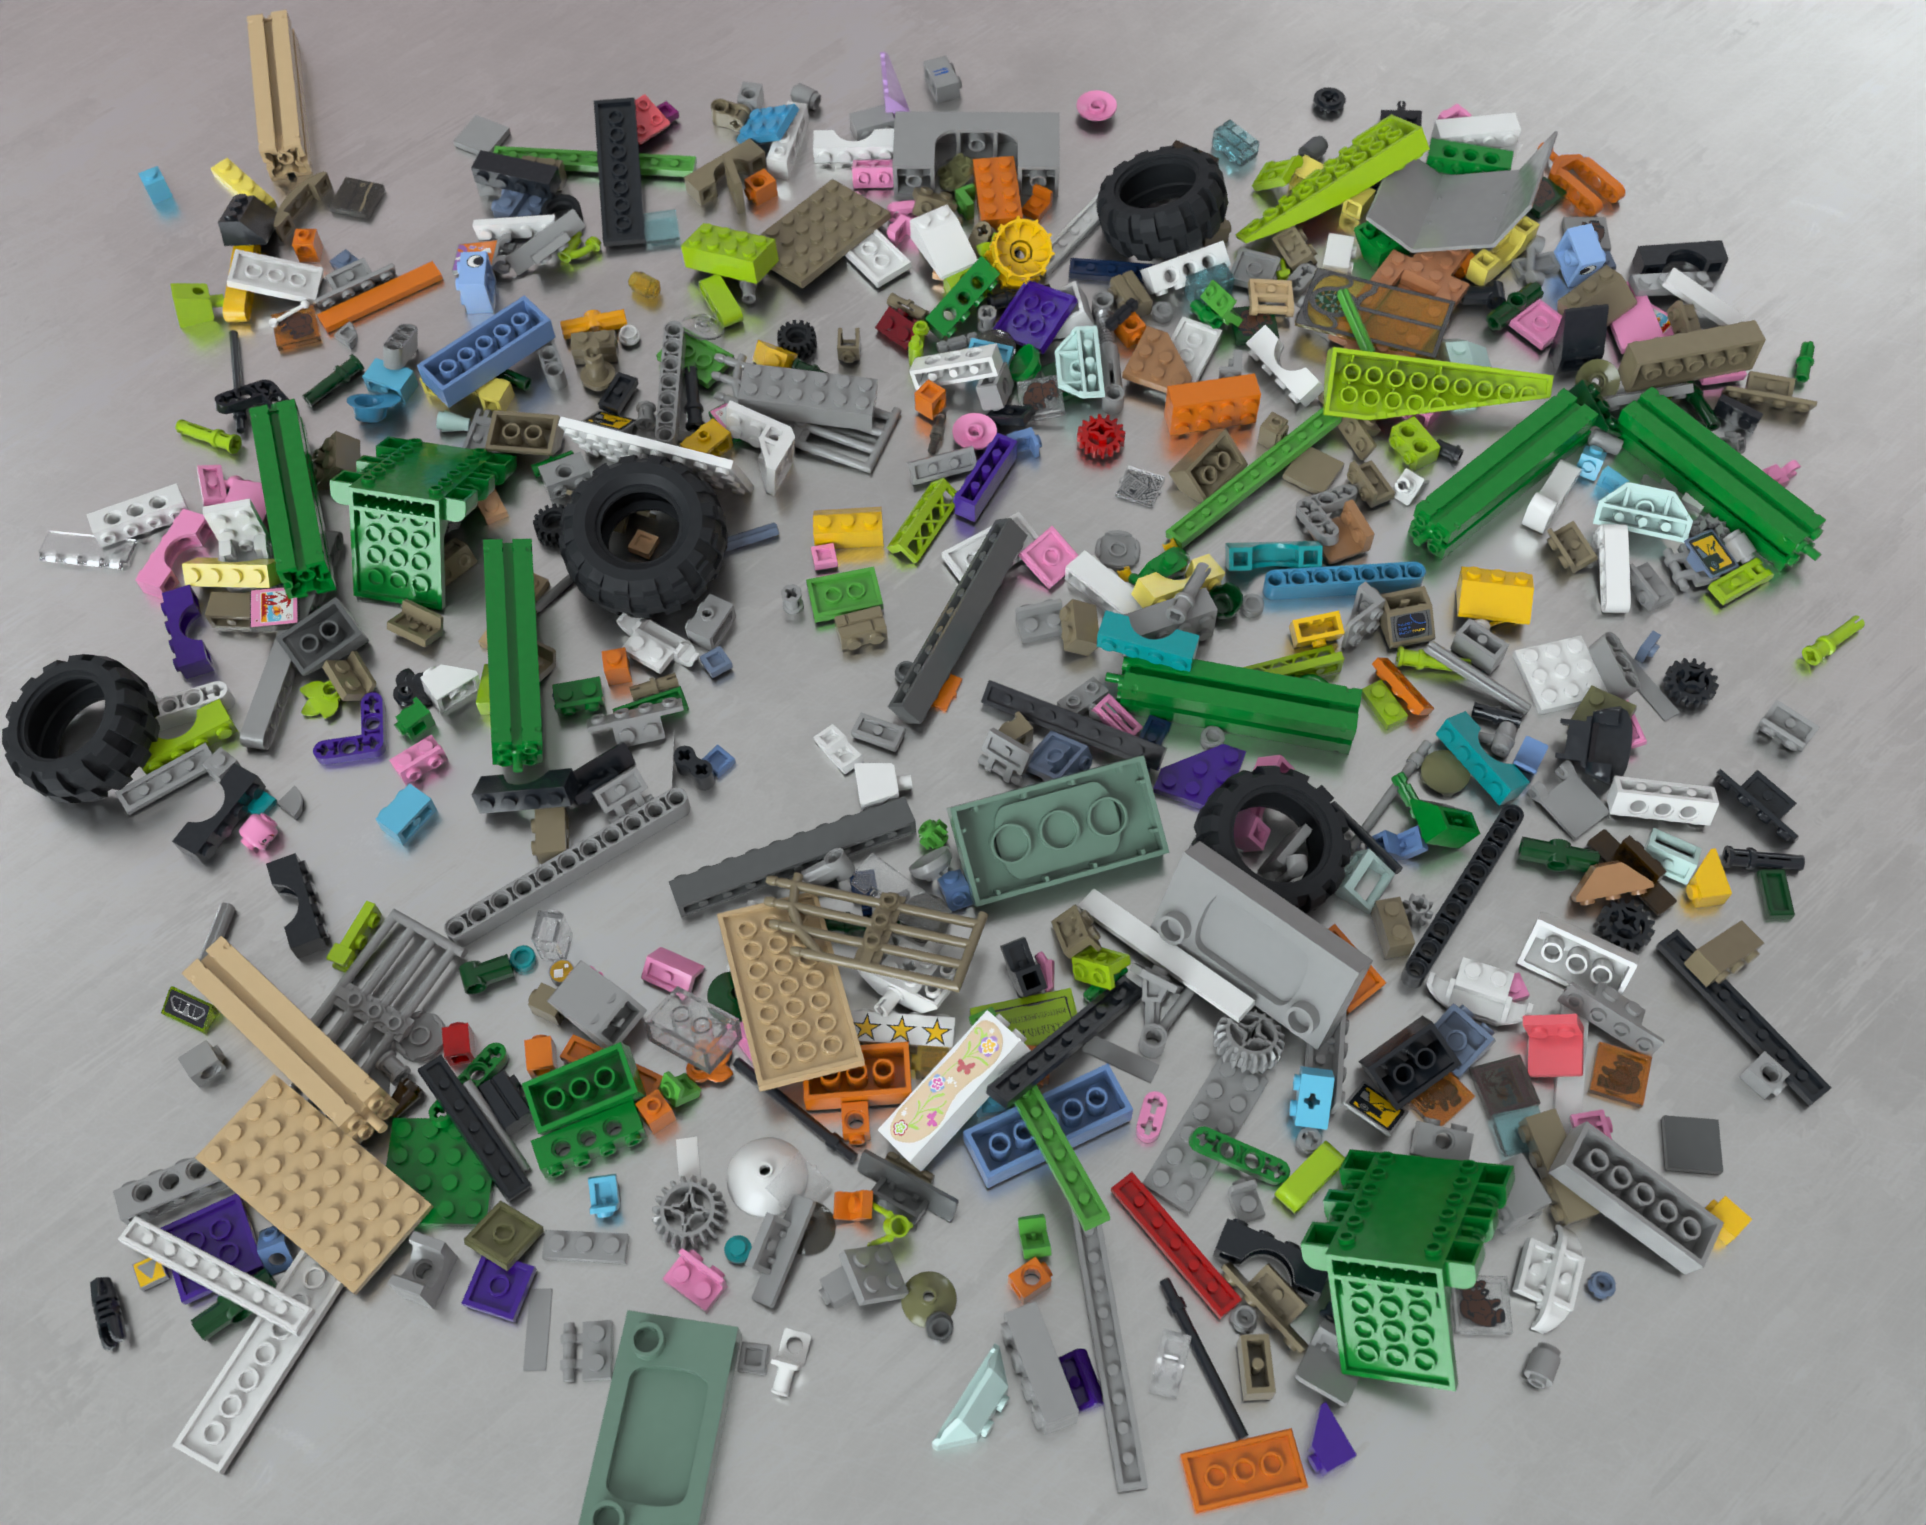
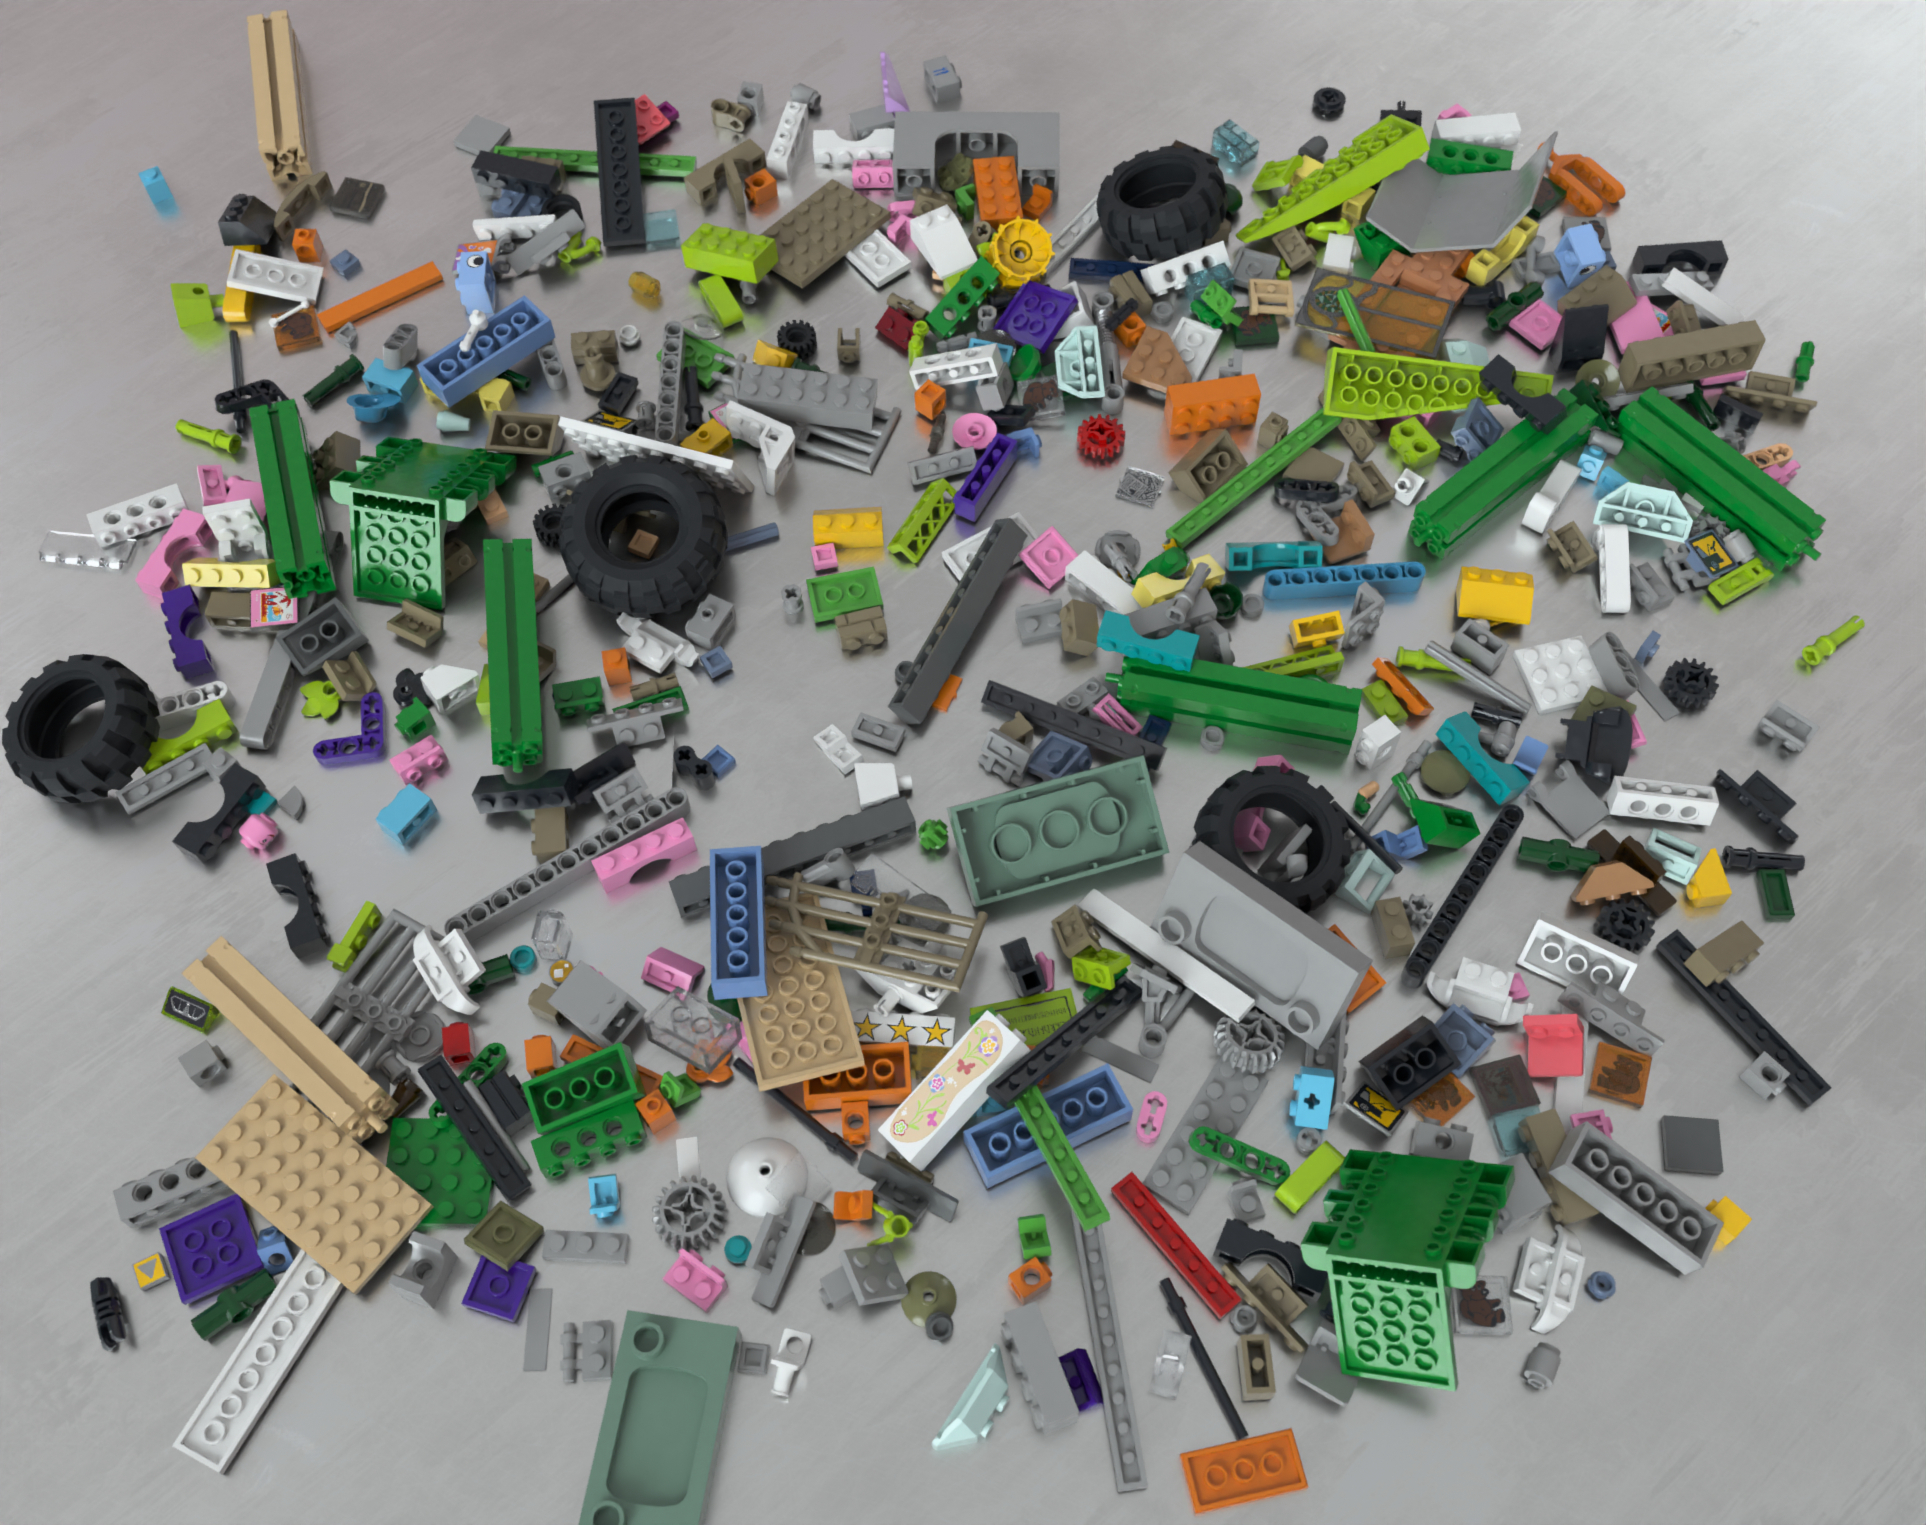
white tile [118,1216,316,1336] -> none
light grey axle [199,902,235,961] -> none
light yellow plate [211,158,277,209] -> none
light grey bracket [315,257,396,309] -> none
light grey hinge [462,408,492,449] -> none
light orange piece [560,309,628,340] -> none
dark azure plate [736,104,799,144] -> none
light grey piece [909,846,952,882] -> none
medium blue bracket [937,869,972,912] -> none
bright pink dish [1077,90,1117,121] -> none
dark purple plate [1153,744,1246,809] -> none
white arch [1246,325,1324,408] -> none
light grey beam [1287,263,1316,298] -> none
dark purple slope [1308,1402,1357,1477] -> none
dark tan slope [1379,586,1435,649] -> none
none -> white plate [413,924,486,1015]
none -> white piece [459,310,488,352]
none -> bright pink arch [591,817,697,894]
none -> medium blue brick [710,846,768,1000]
none -> light grey pin [1103,542,1137,582]
none -> light grey bracket [1194,620,1235,666]
none -> dark green hair [1225,183,1243,214]
none -> black beam [1274,478,1340,503]
none -> lime plant [1305,219,1351,244]
none -> arm [1353,781,1380,815]
none -> white brick [1355,715,1401,771]
none -> sand blue plate [1451,397,1504,461]
none -> black arch [1479,354,1567,435]
none -> light nougat beam [1743,443,1793,470]

